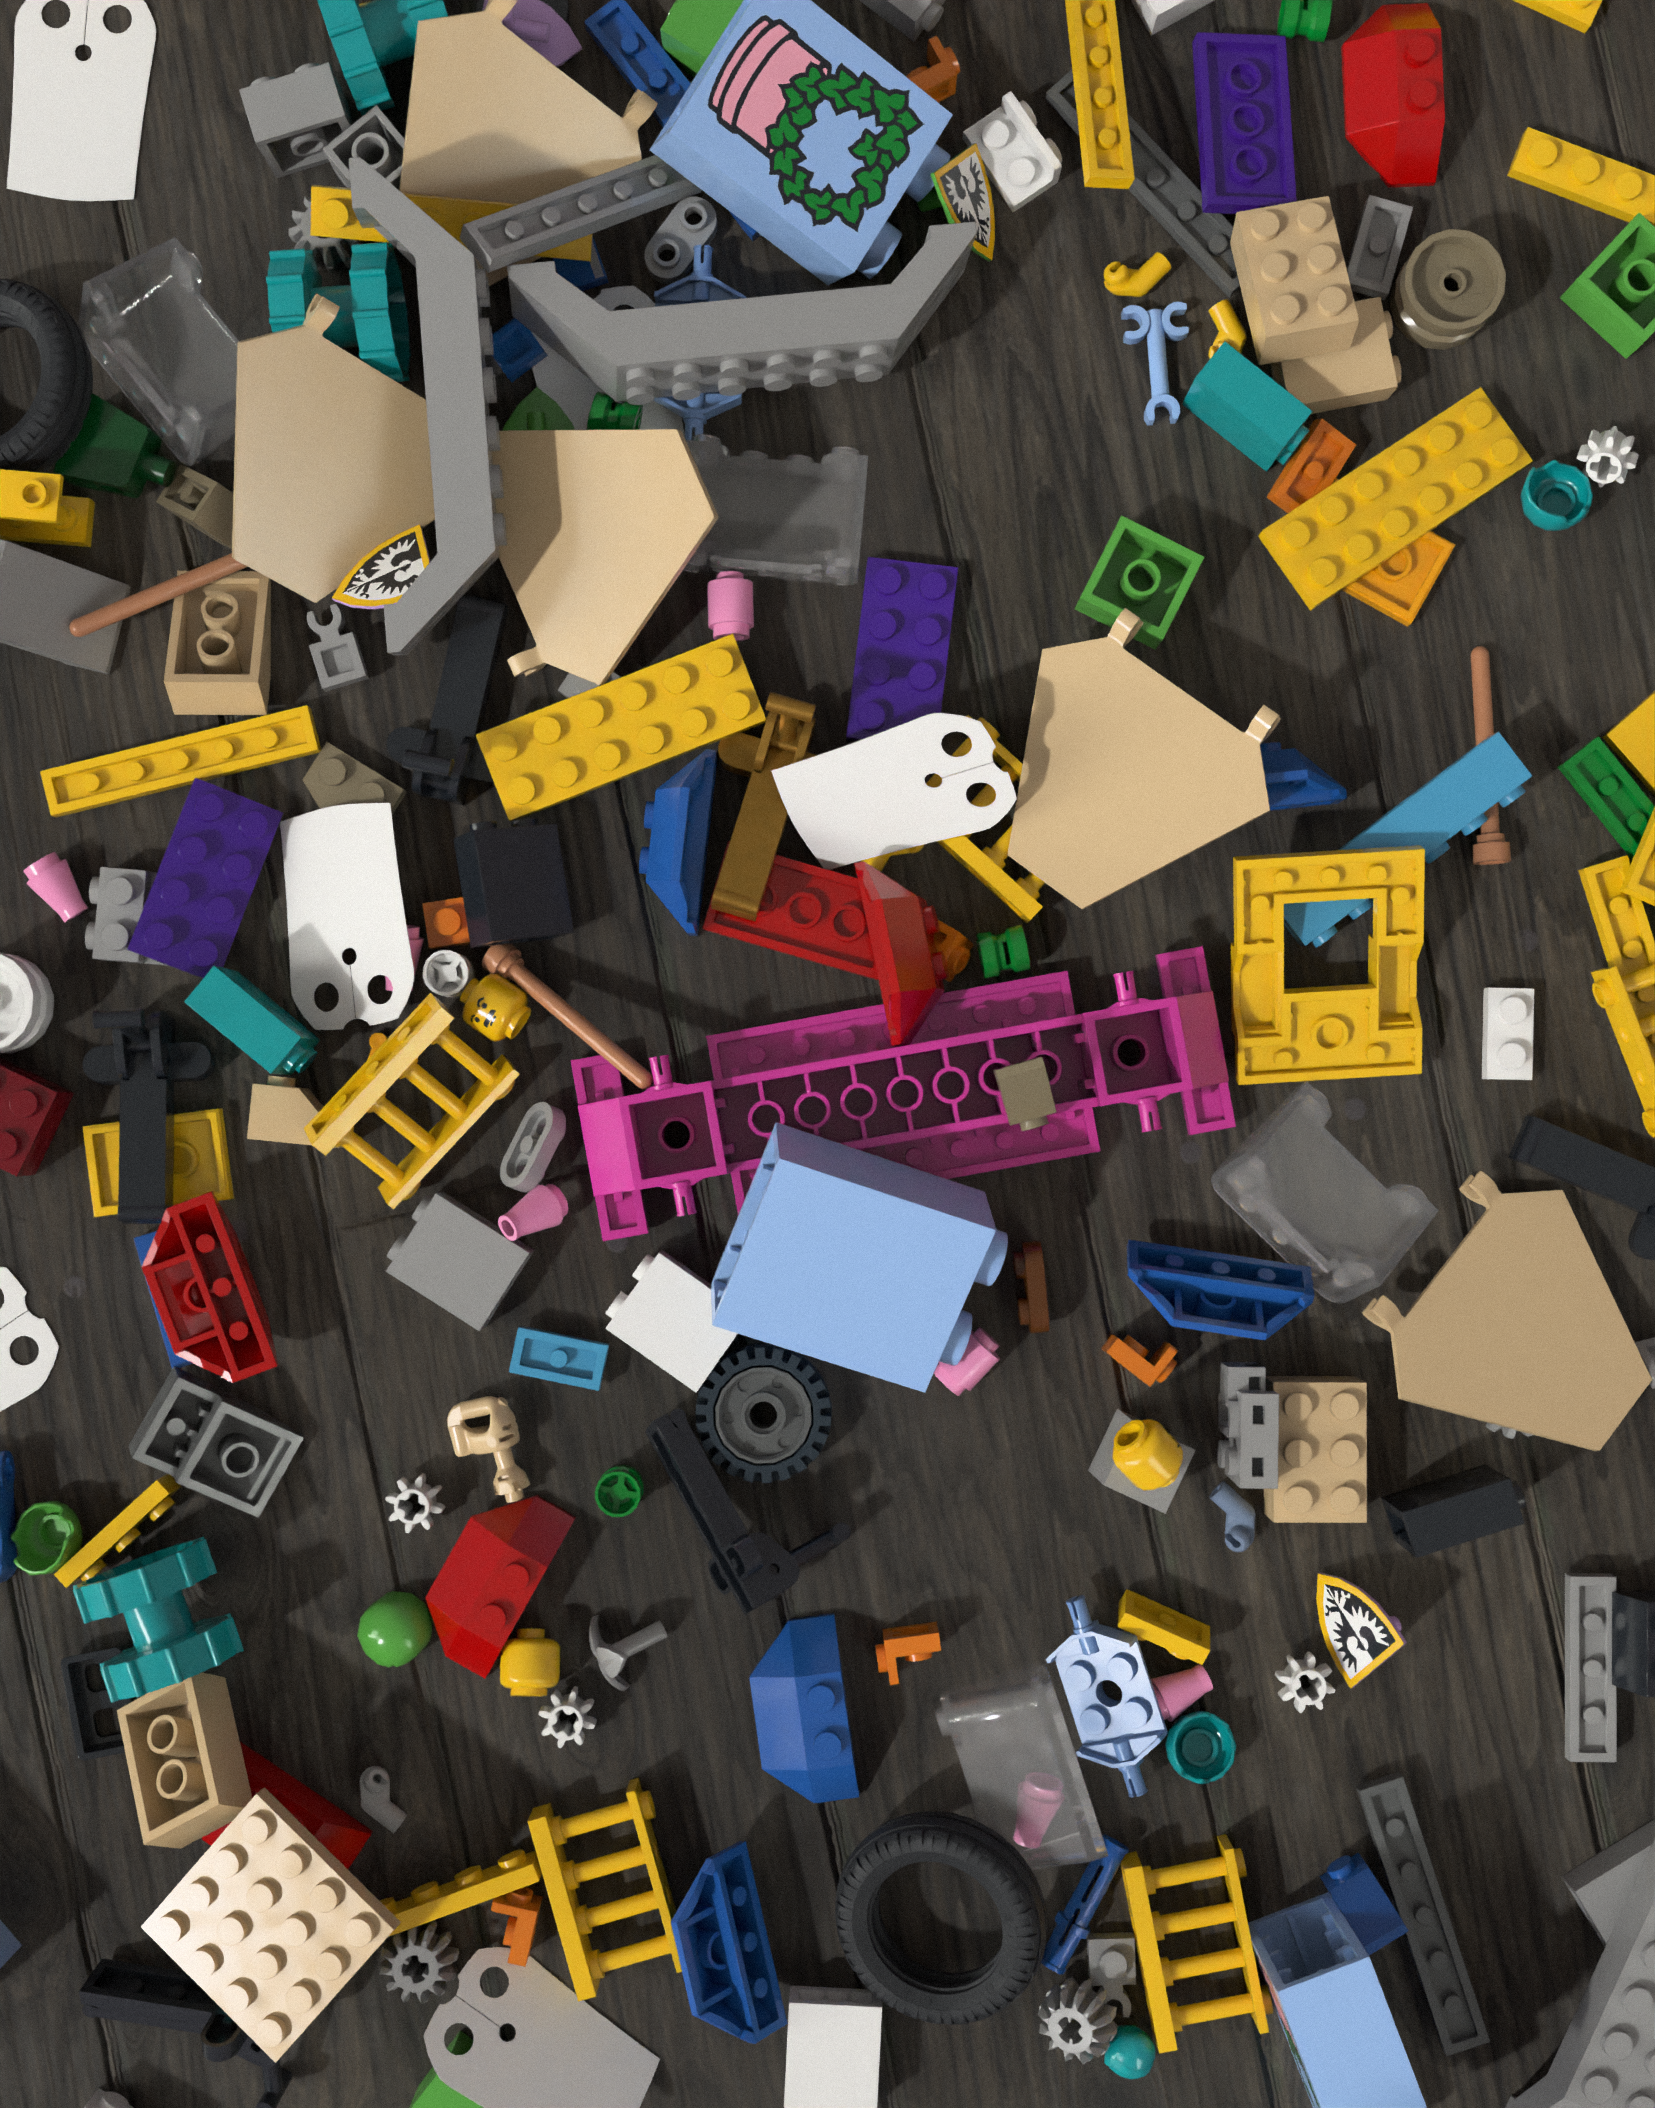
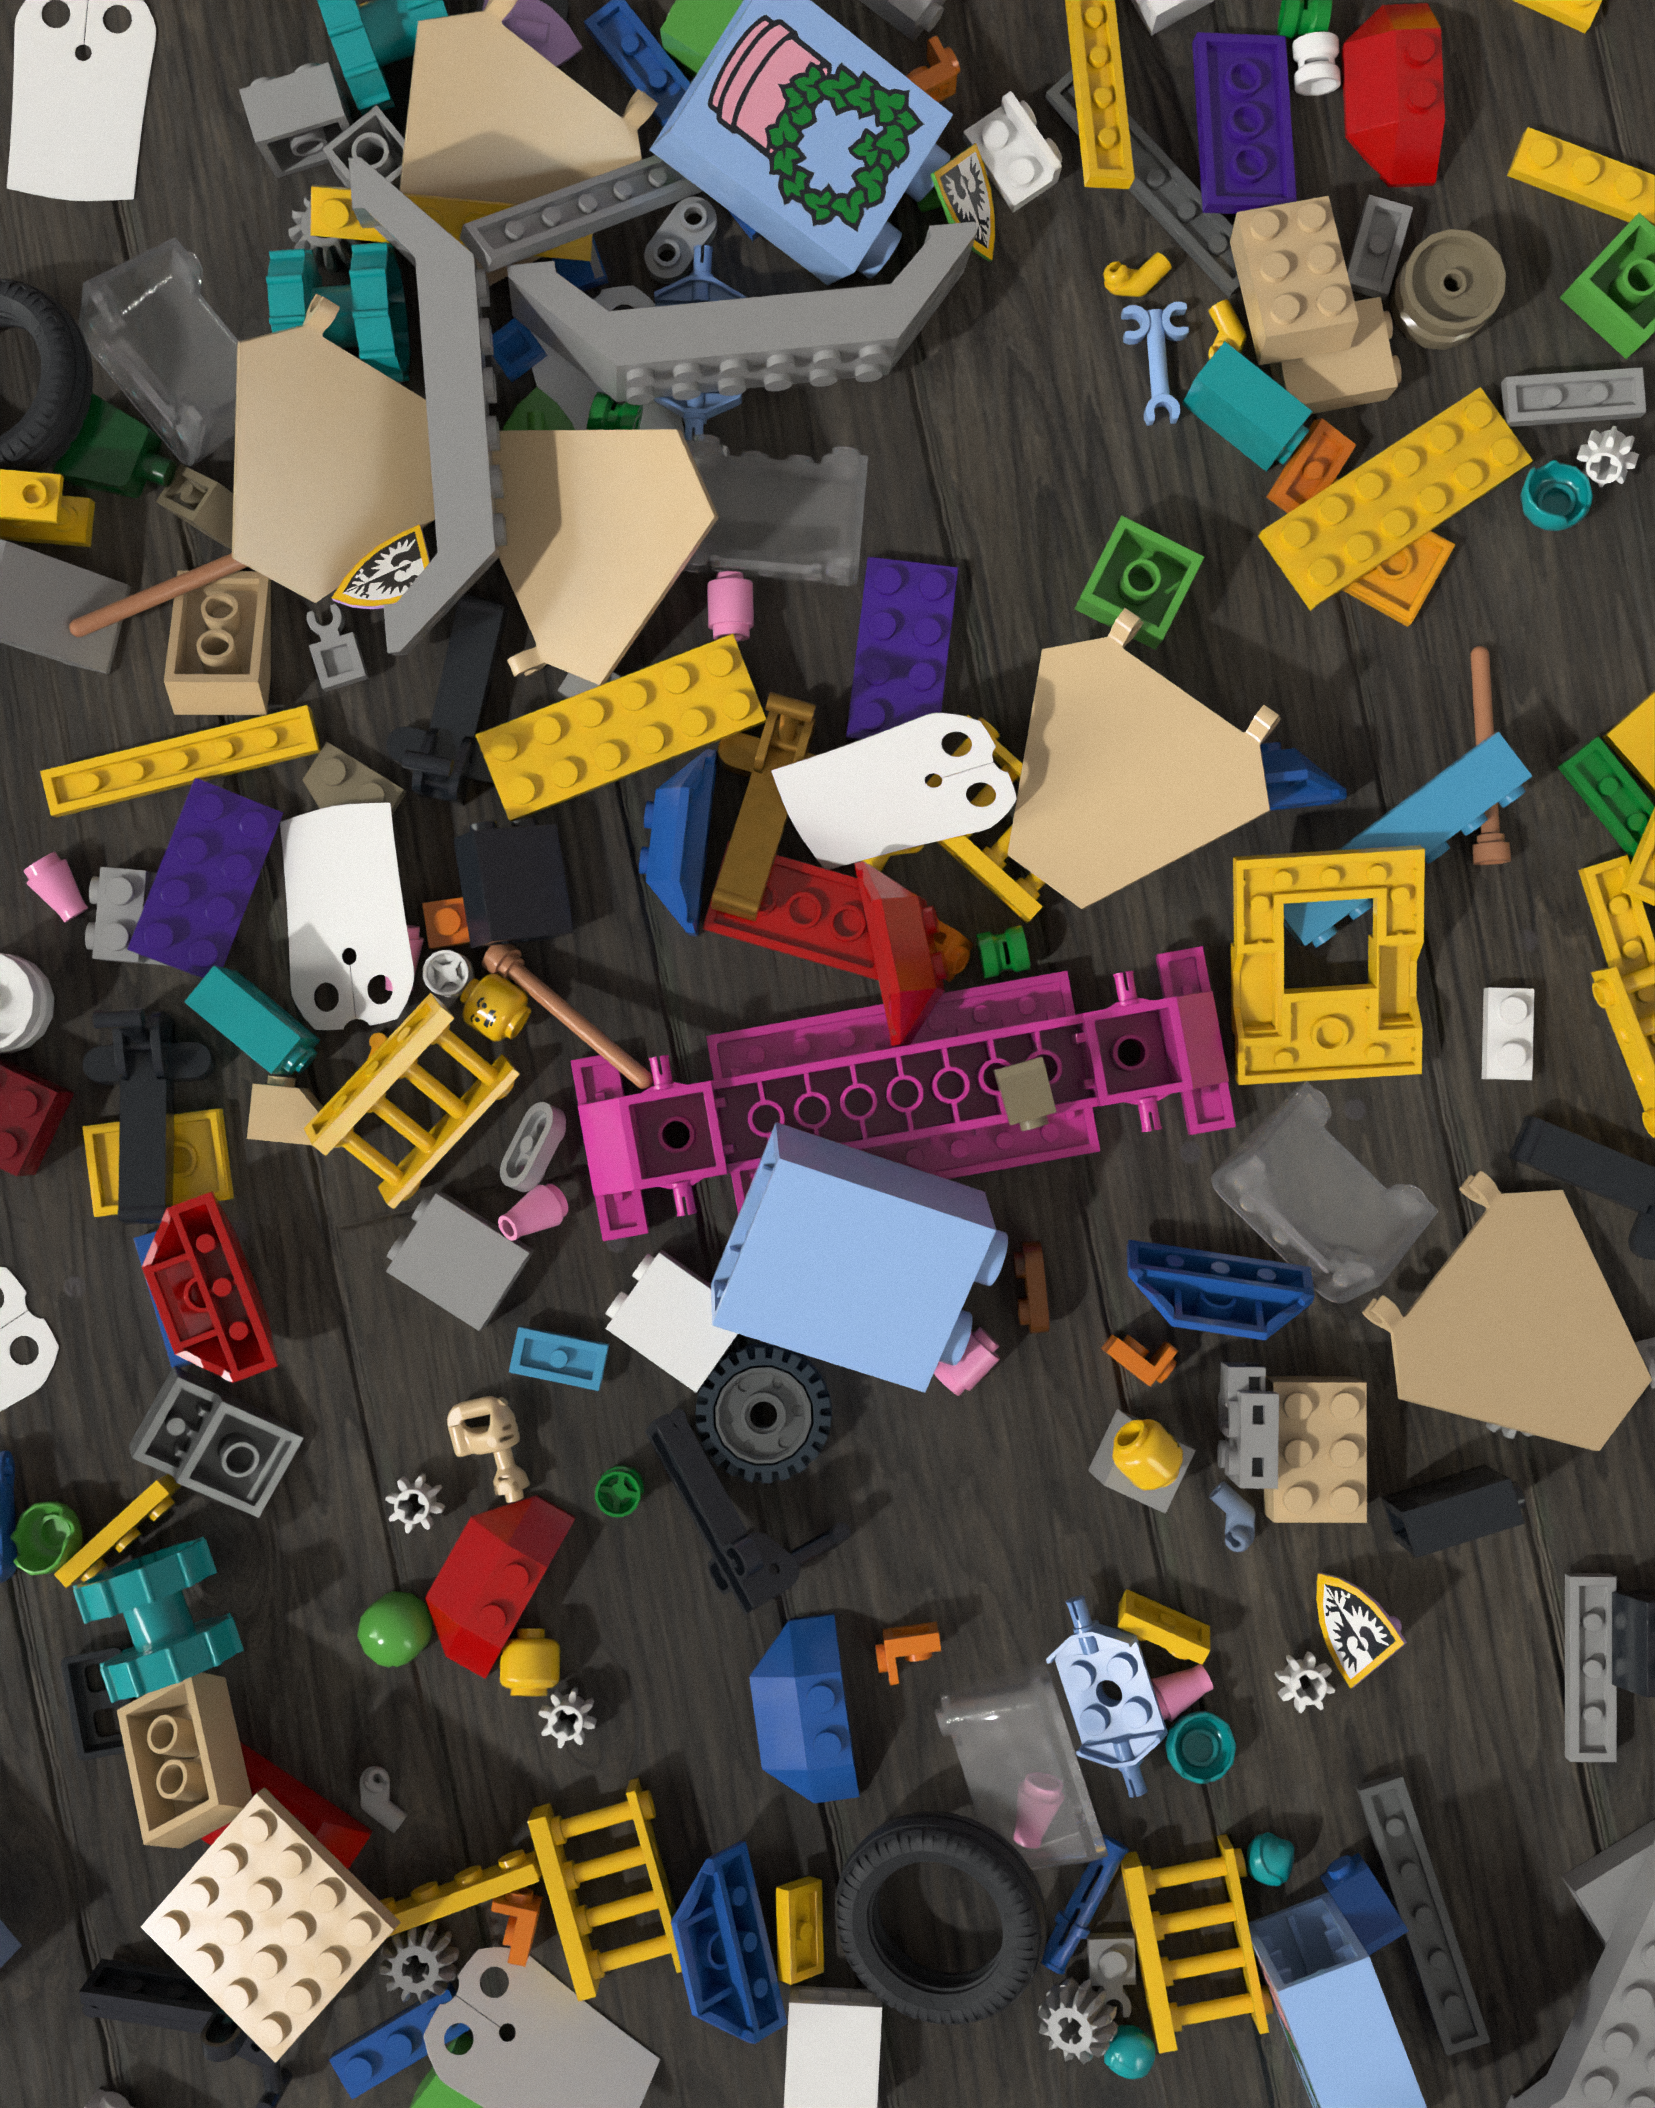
light grey plant [589,1615,667,1691] -> none
none -> blue plate [329,1982,470,2100]
none -> yellow plate [776,1876,824,1985]
none -> teal piece [1245,1832,1295,1886]
none -> white wheel [1292,32,1341,96]
none -> light grey plate [1501,367,1646,427]

